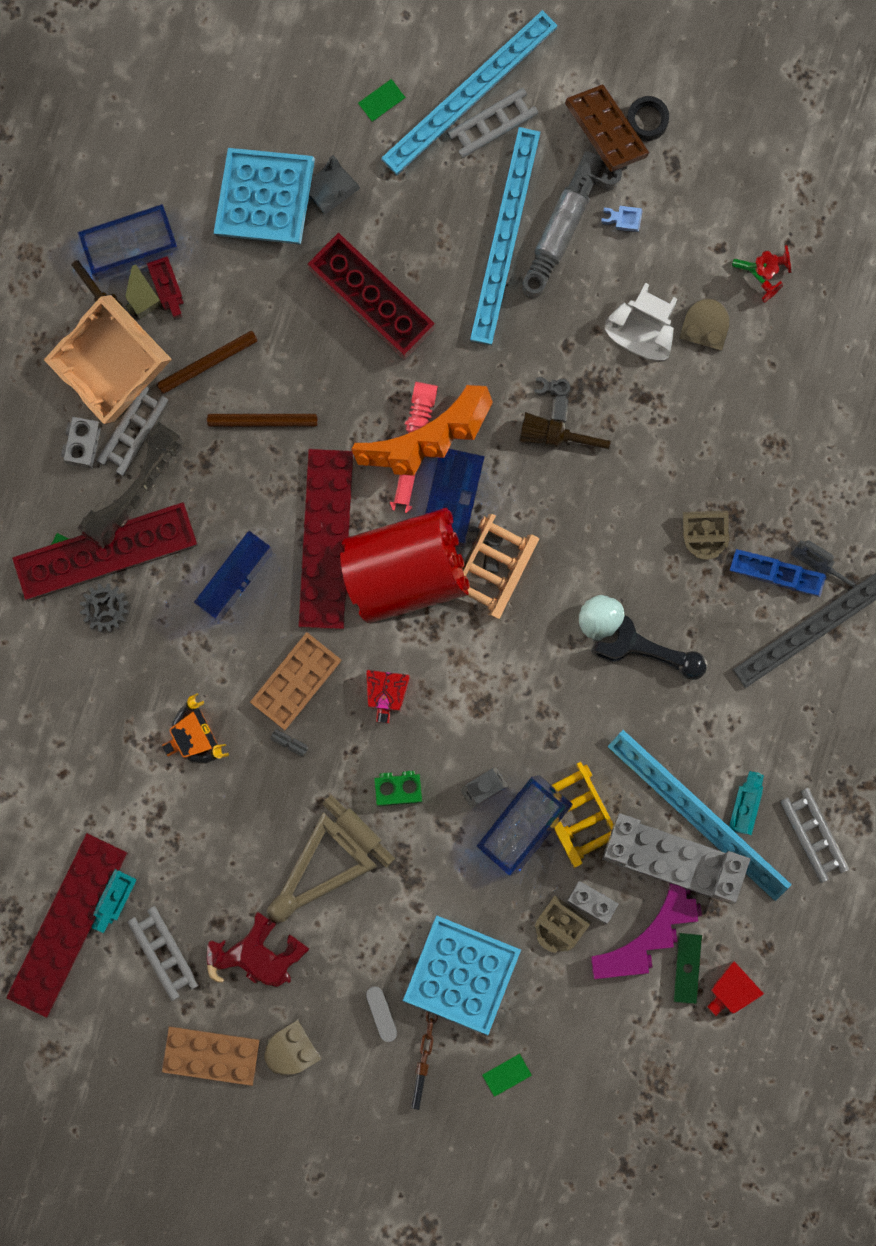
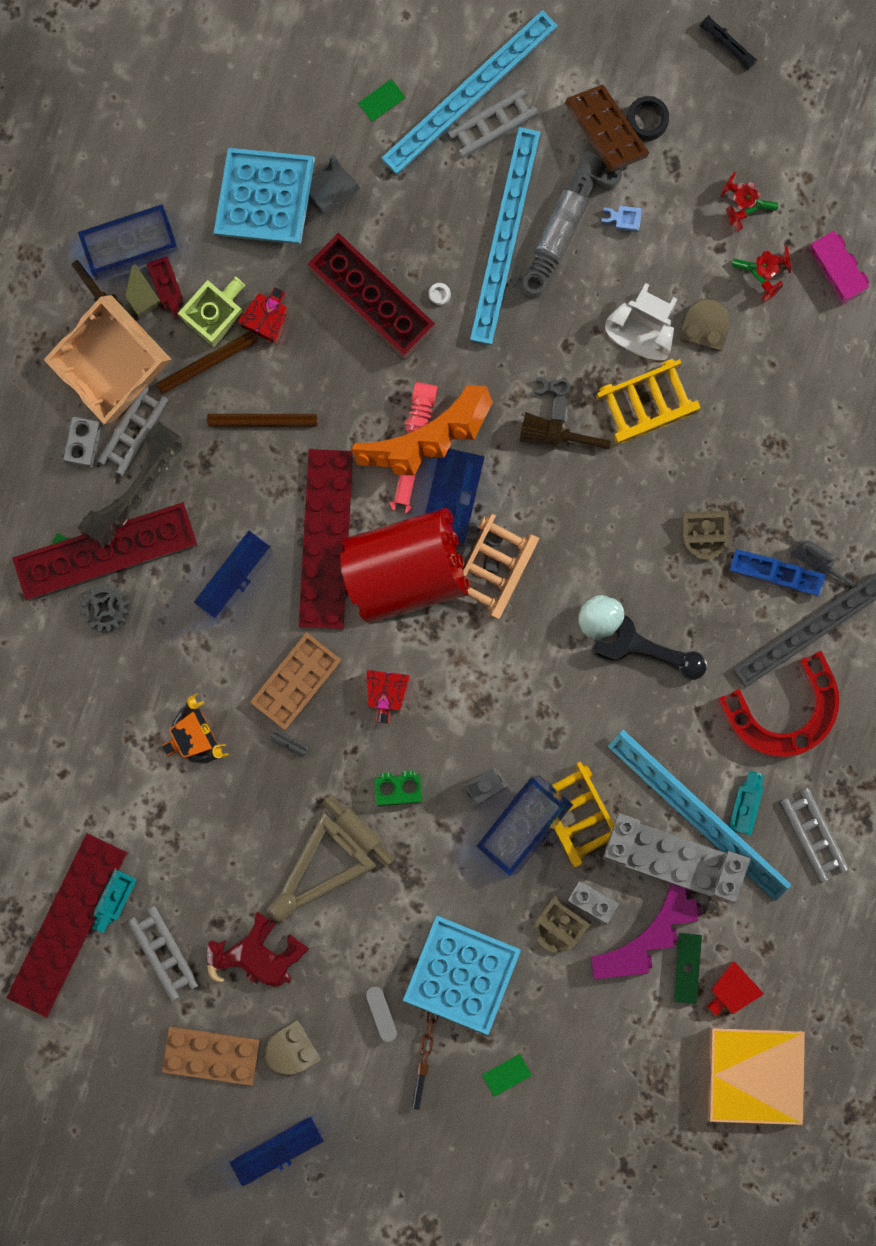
none -> yellowish green brick [178,277,245,348]
none -> clear blue brick [229,1115,326,1187]
none -> red torso [238,287,288,345]
none -> white tile [428,283,451,306]
none -> yellow fence [596,359,701,446]
none -> black pin [700,15,758,70]
none -> tile [708,1028,805,1125]
none -> red piece [717,651,839,758]
none -> red plant [720,172,778,232]
none -> dark pink brick [809,231,869,305]

